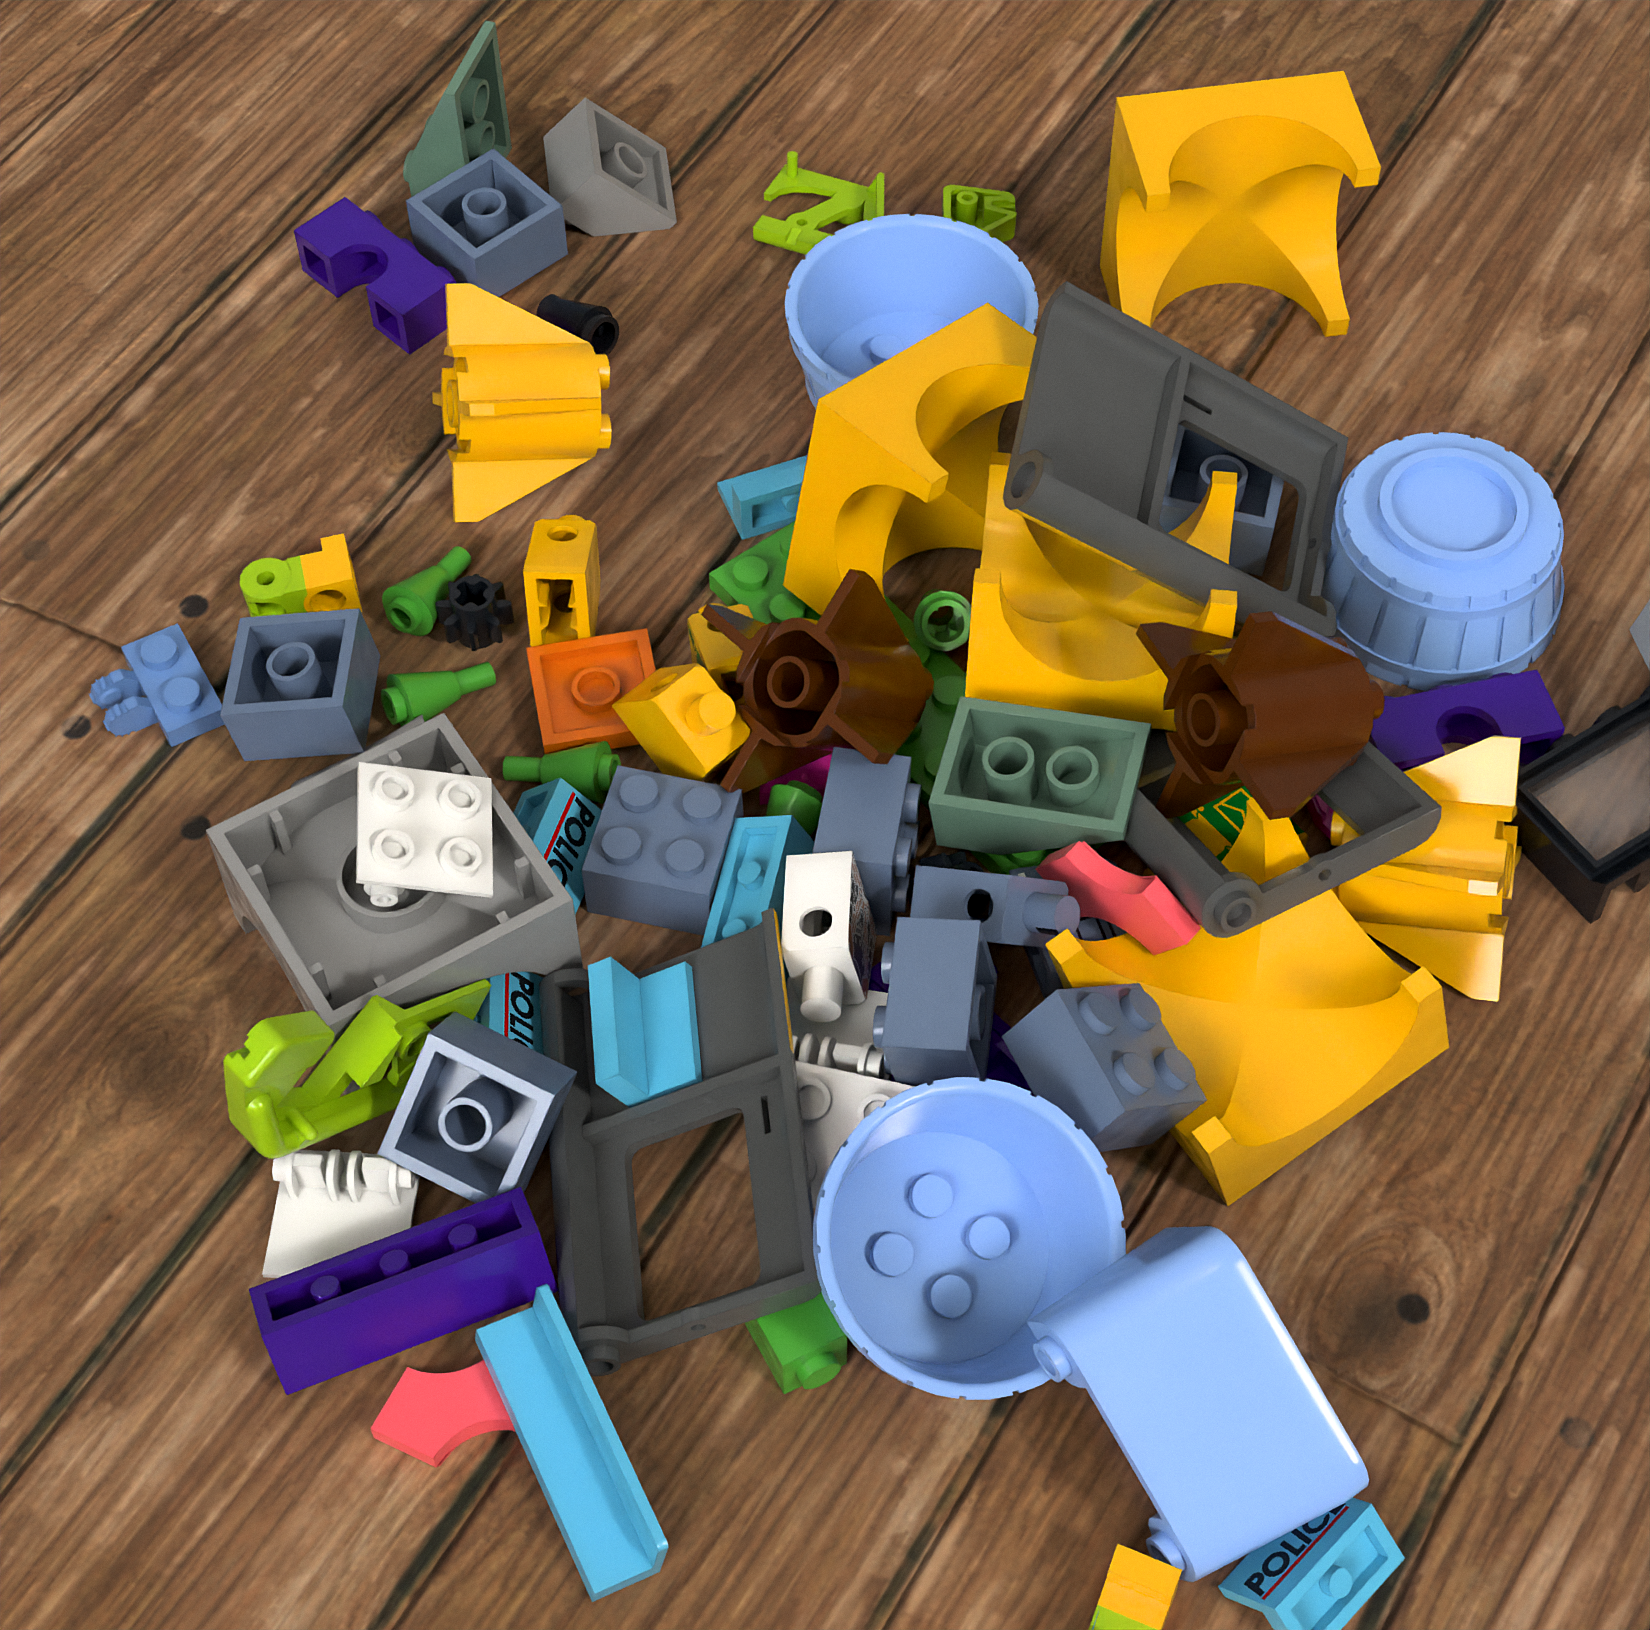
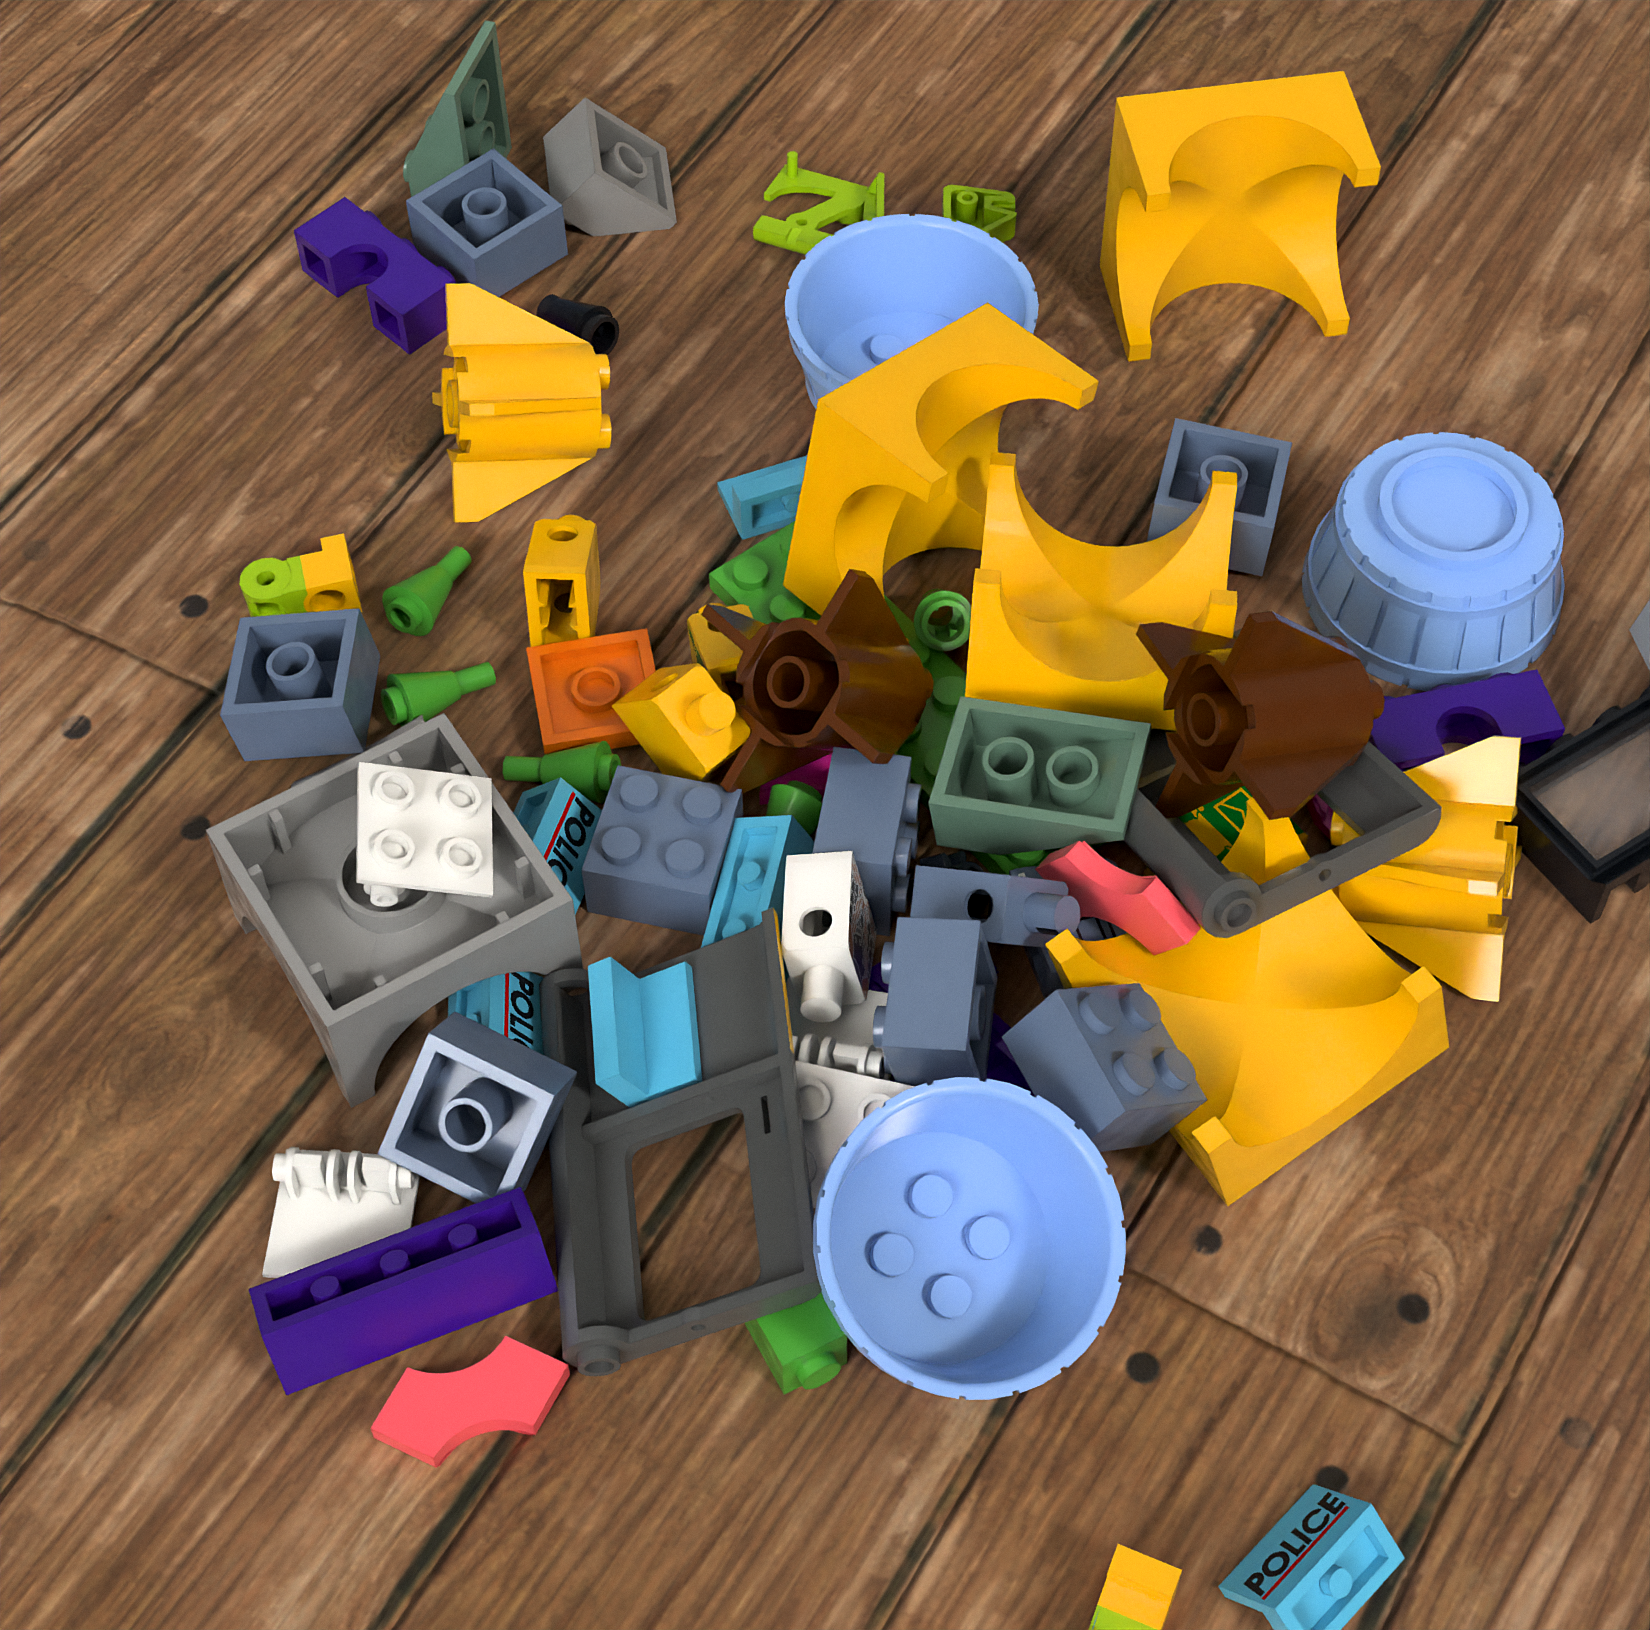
medium blue hinge [89,623,225,747] -> none
lime piece [223,979,492,1159] -> none
black gear [436,574,514,651] -> none
medium azure panel [475,1283,669,1602] -> none
dark grey piece [1003,281,1348,637] -> none
light blue windscreen [1027,1226,1369,1582] -> none

